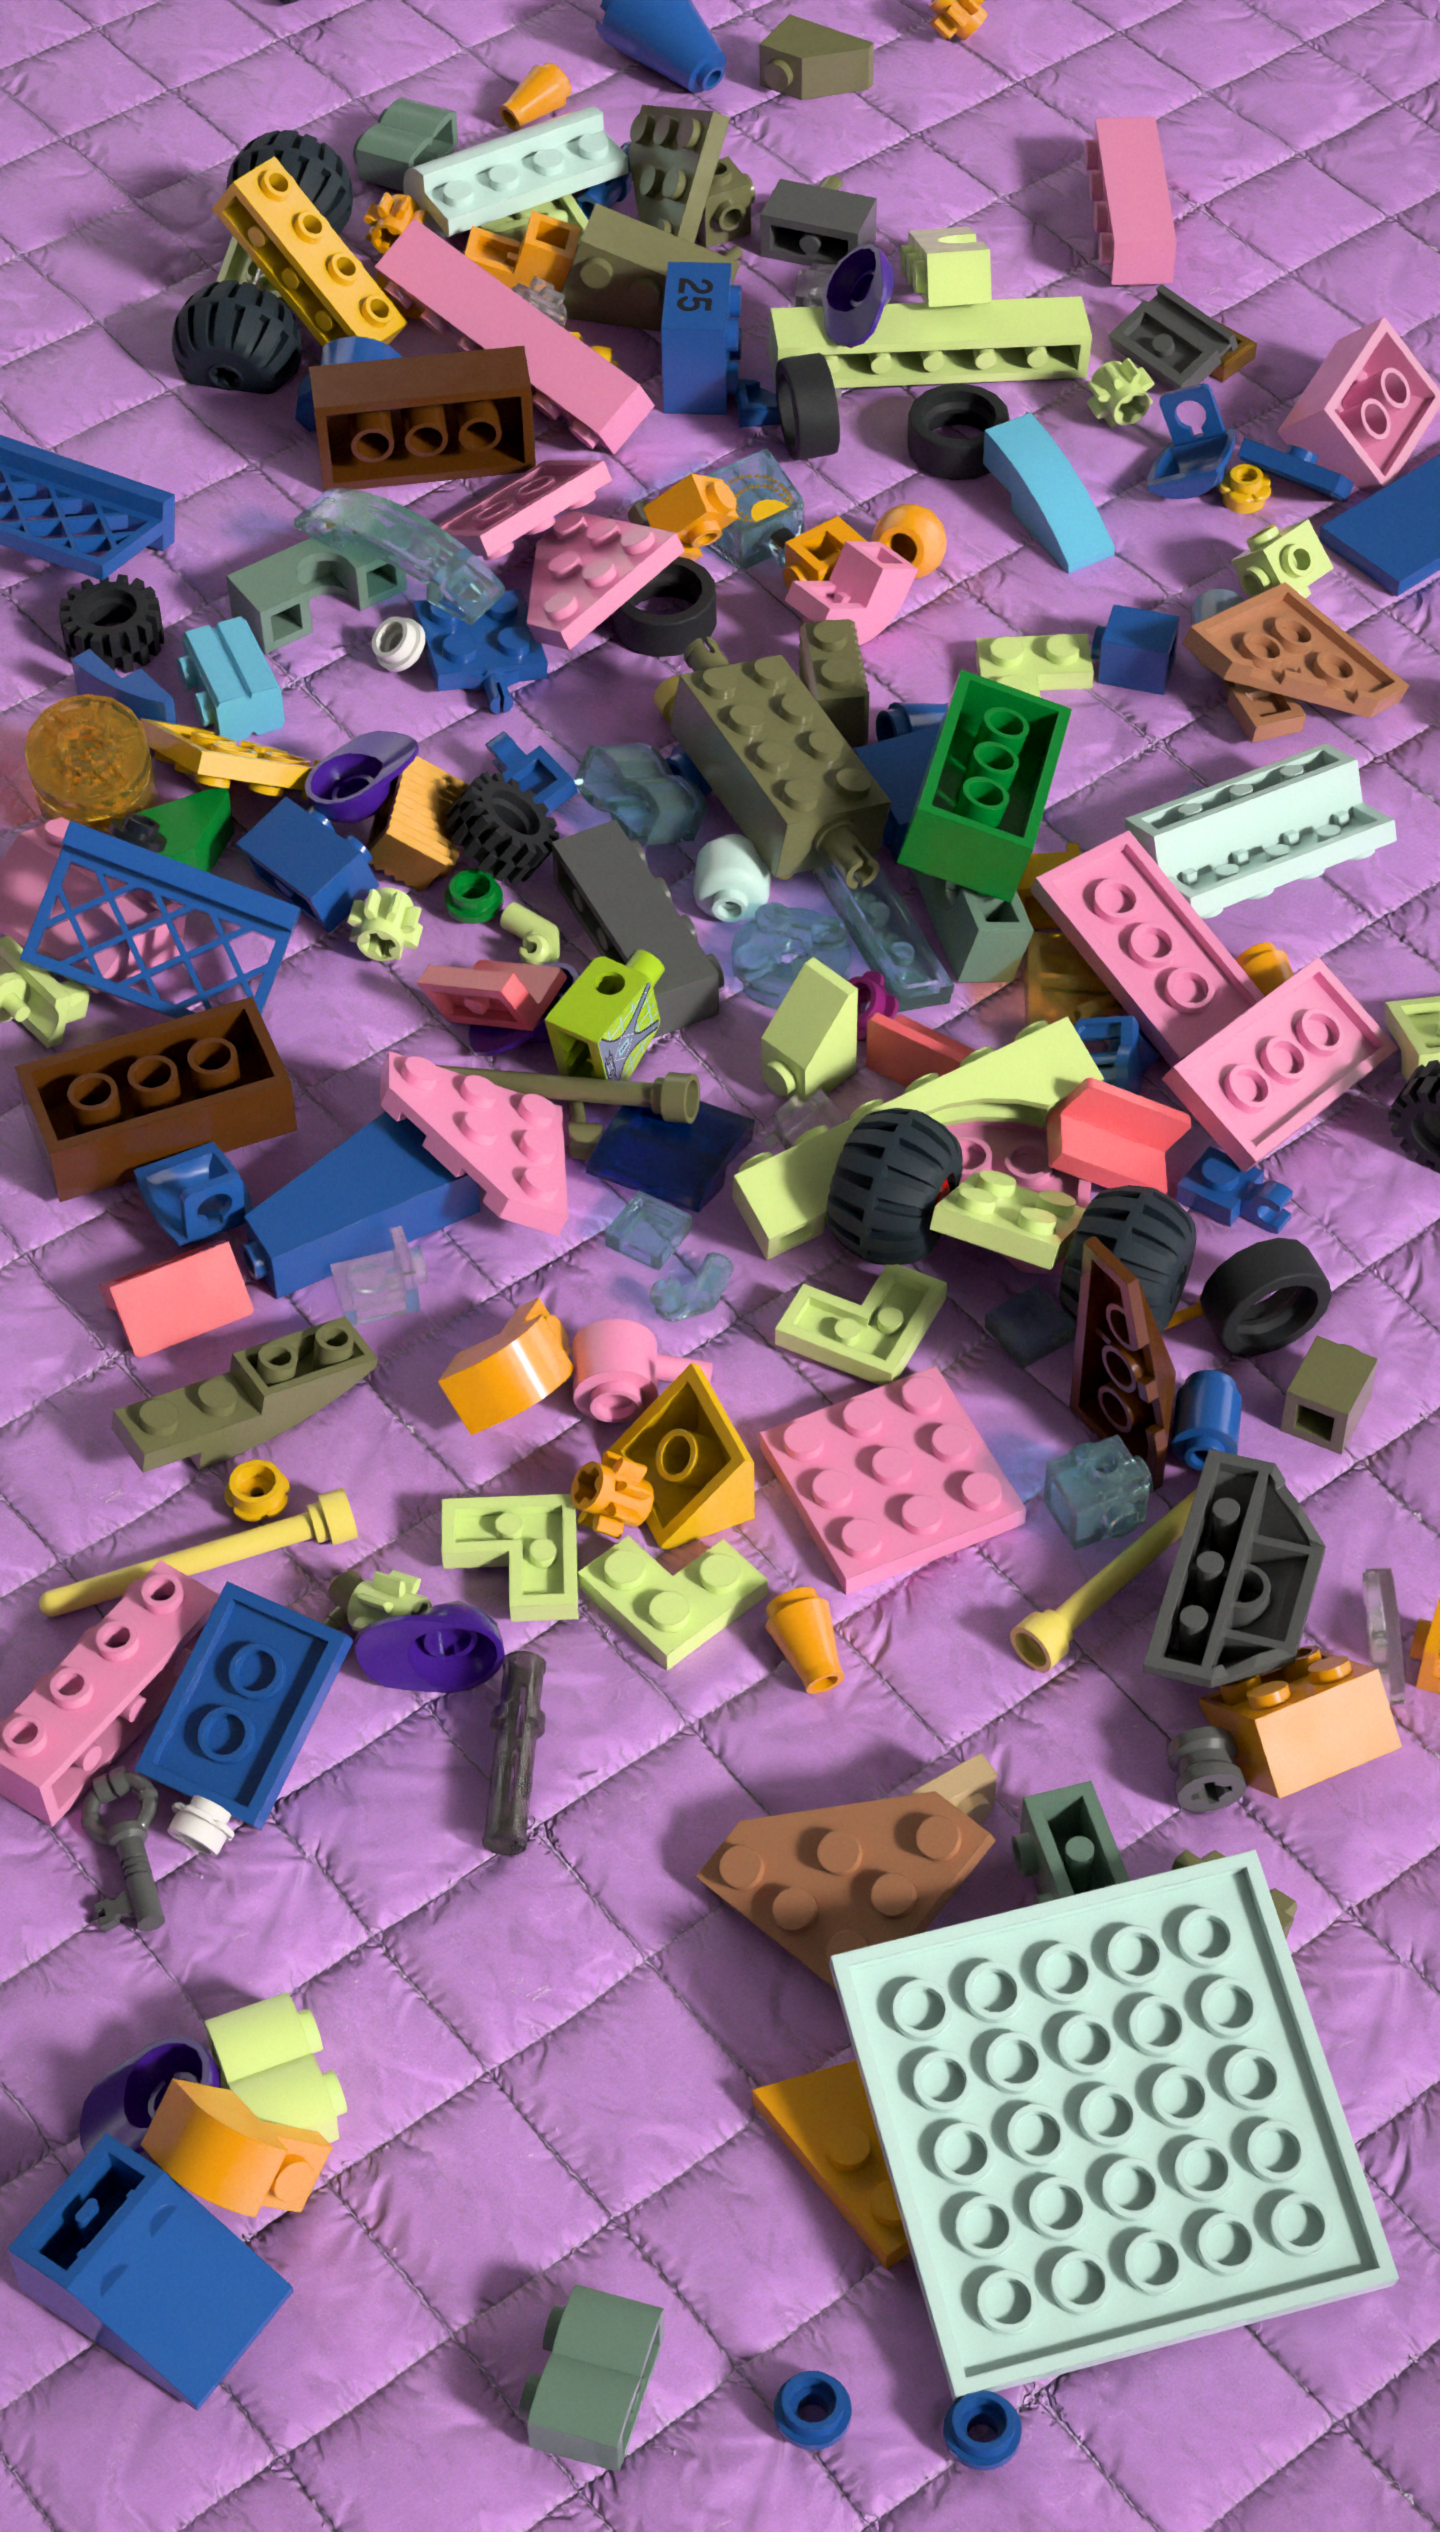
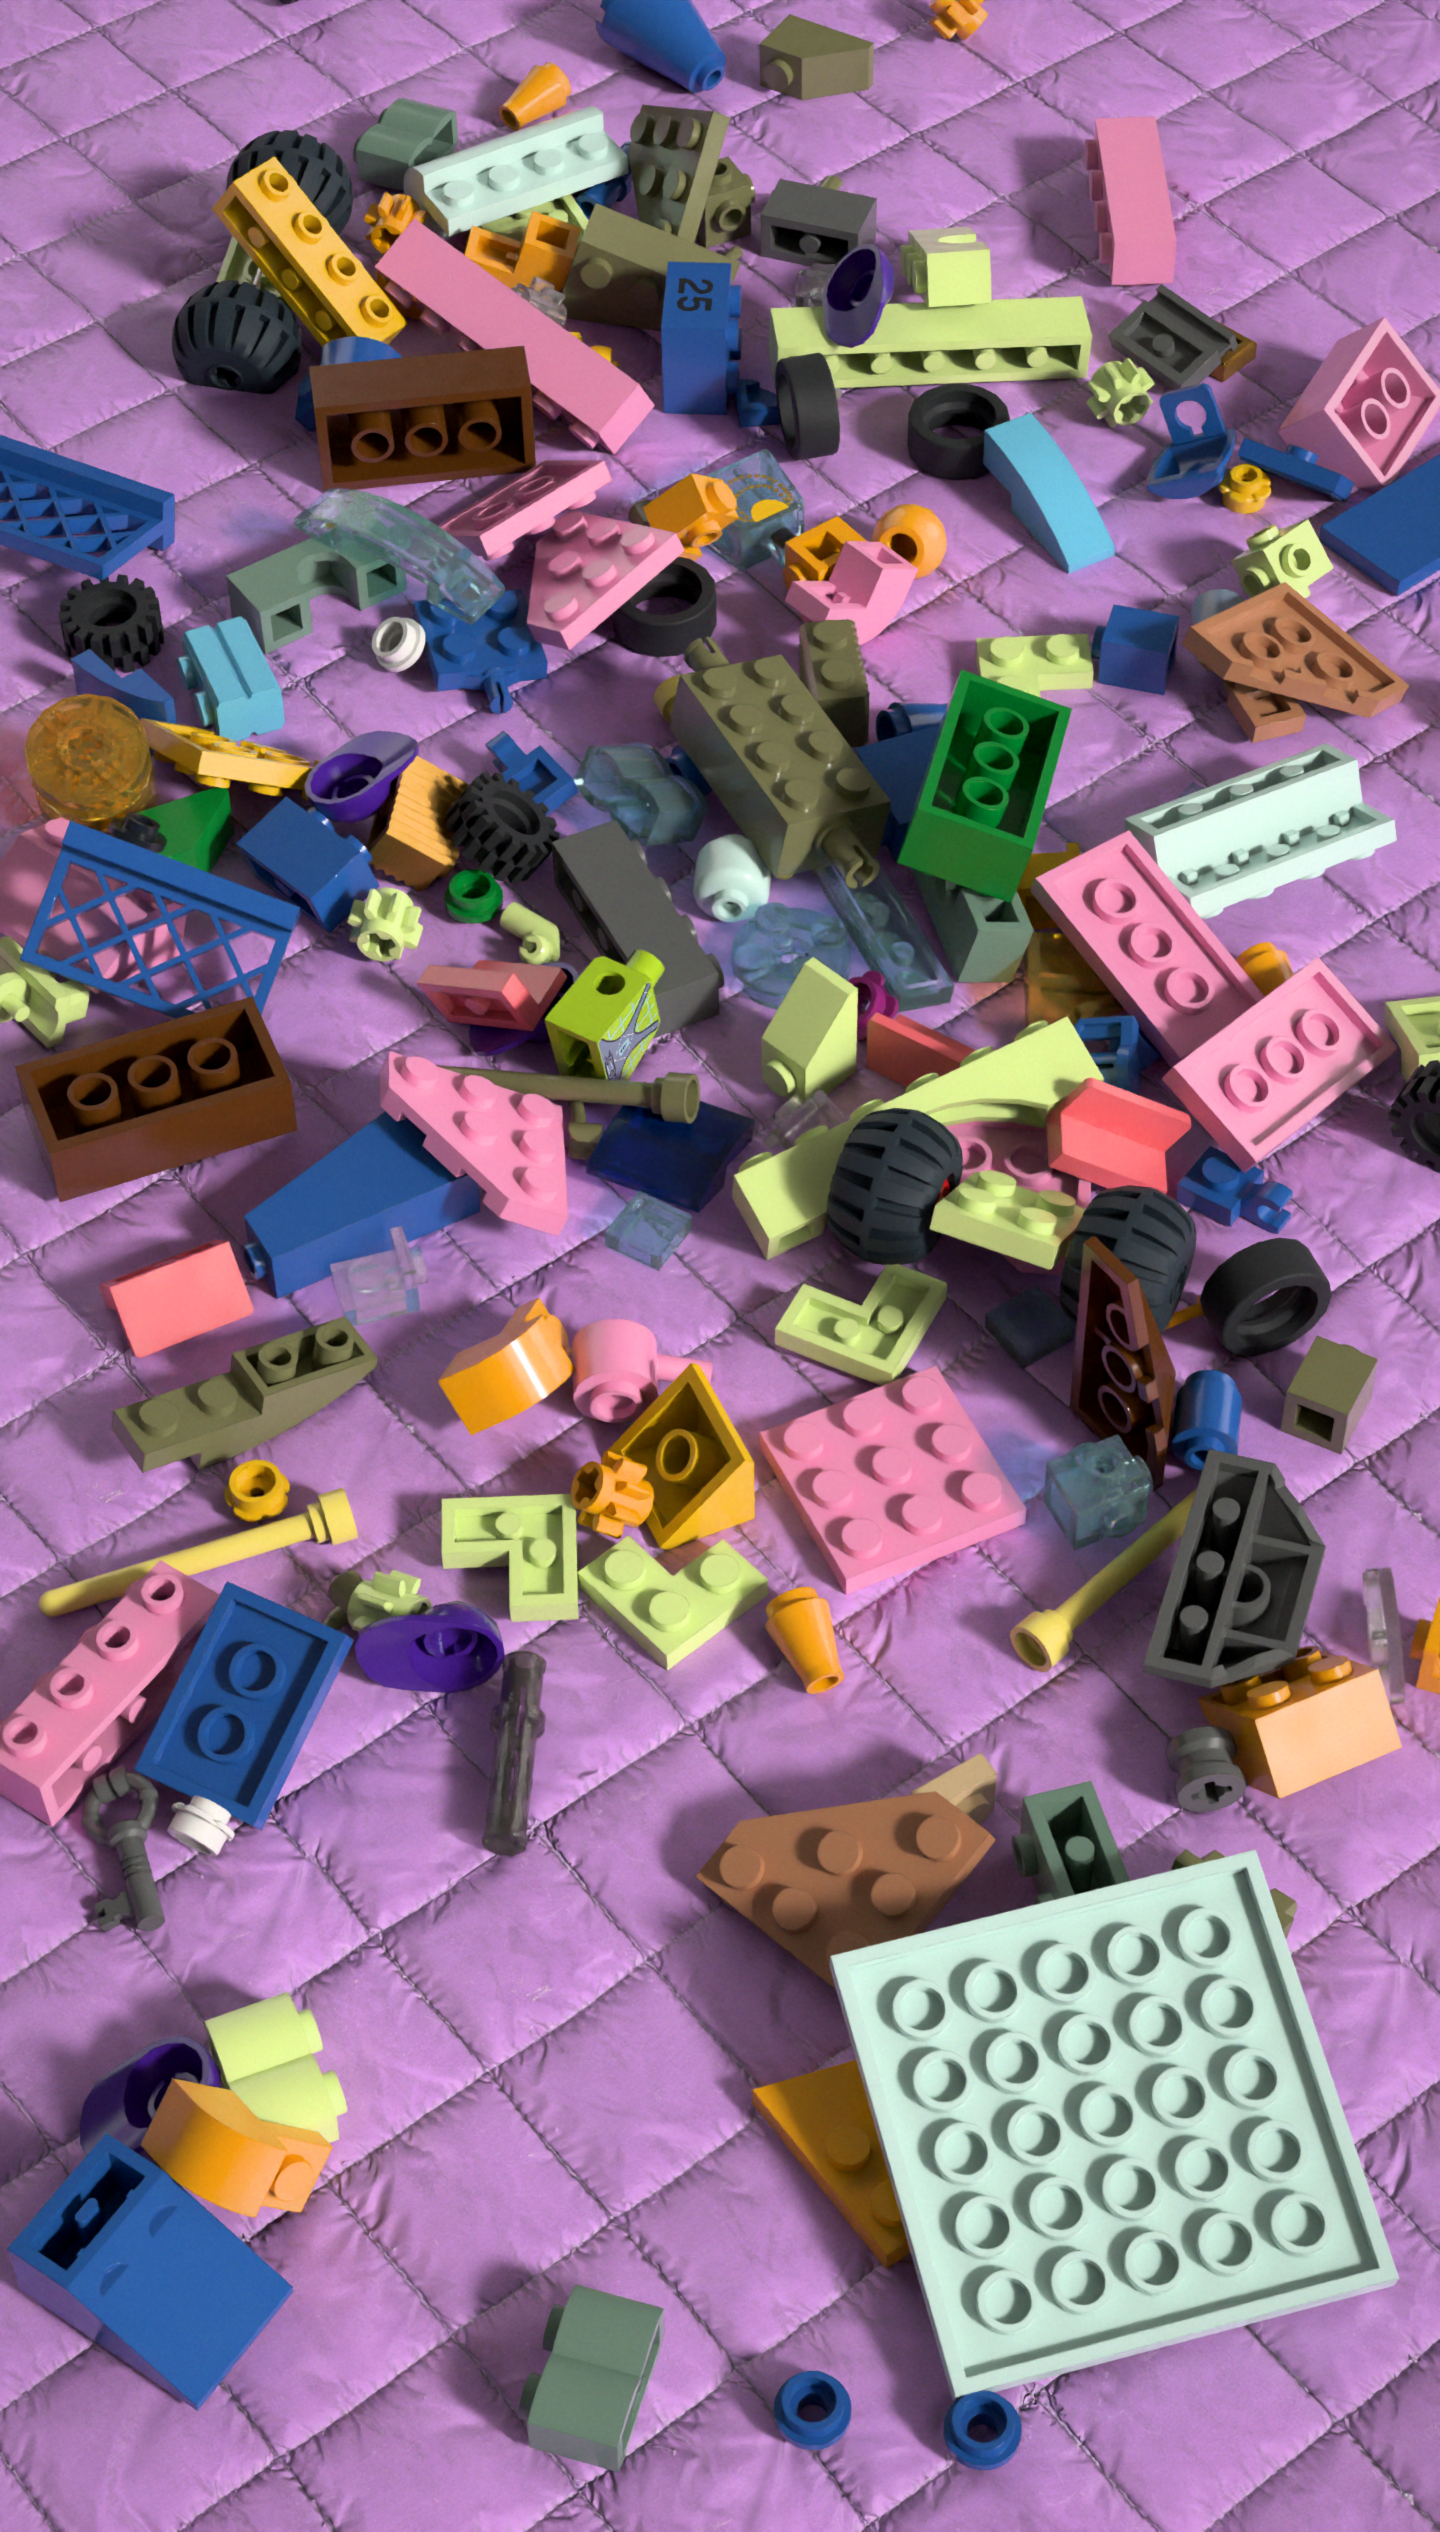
blue piece [134,1141,254,1247] -> none
clear light blue arm [649,1252,734,1322] -> none

